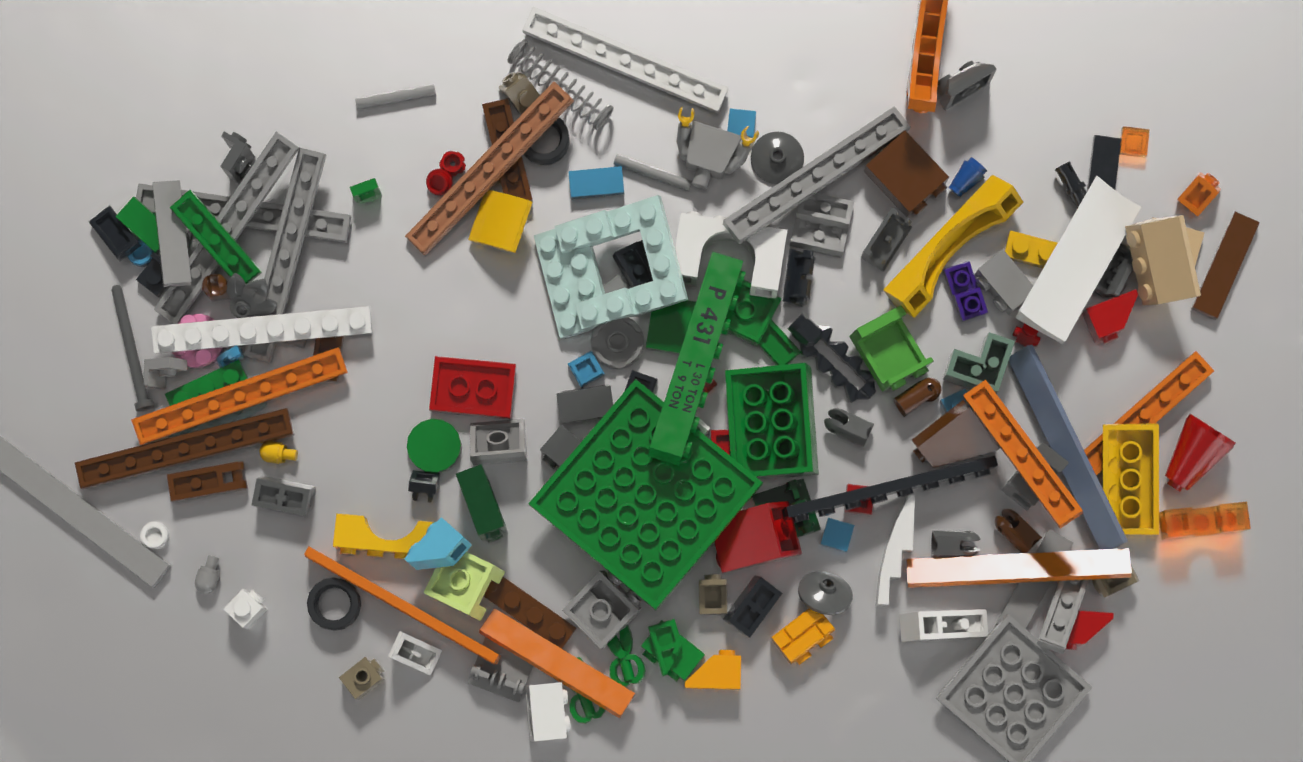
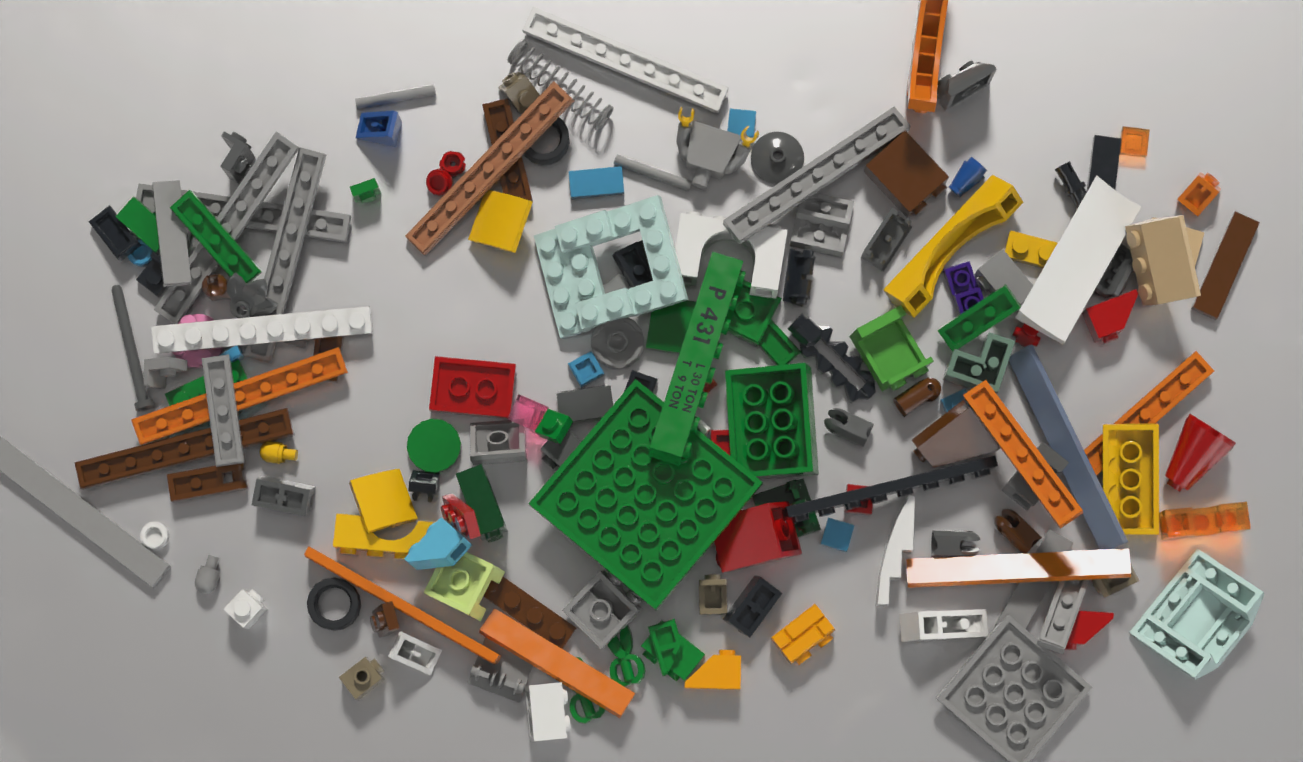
dark grey dish [798,571,853,615] -> none
none -> light grey tile [201,354,245,467]
none -> yellow slope [349,469,418,534]
none -> blue slope [355,111,402,147]
none -> reddish brown plate [370,601,400,638]
none -> red plate [441,494,481,539]
none -> clear pink panel [508,394,549,434]
none -> green plate [535,409,573,444]
none -> green plate [937,284,1021,352]
none -> light aqua slope [1129,548,1264,680]

